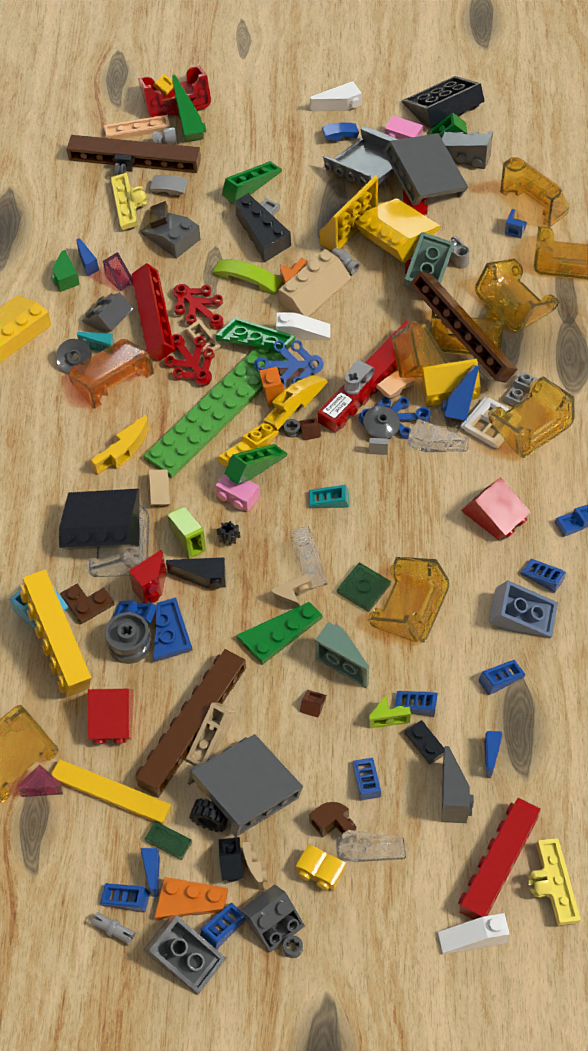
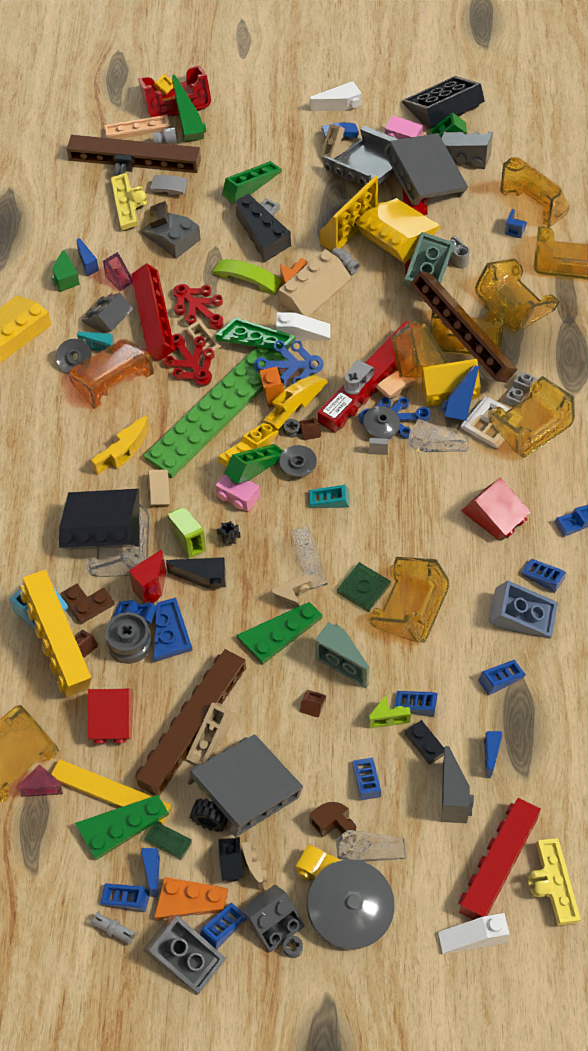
none -> copper slope [74,630,98,657]
none -> green wing [75,795,169,860]
none -> dark grey dish [279,445,317,477]
none -> dark grey dish [307,859,394,950]
none -> tan slope [320,124,349,159]

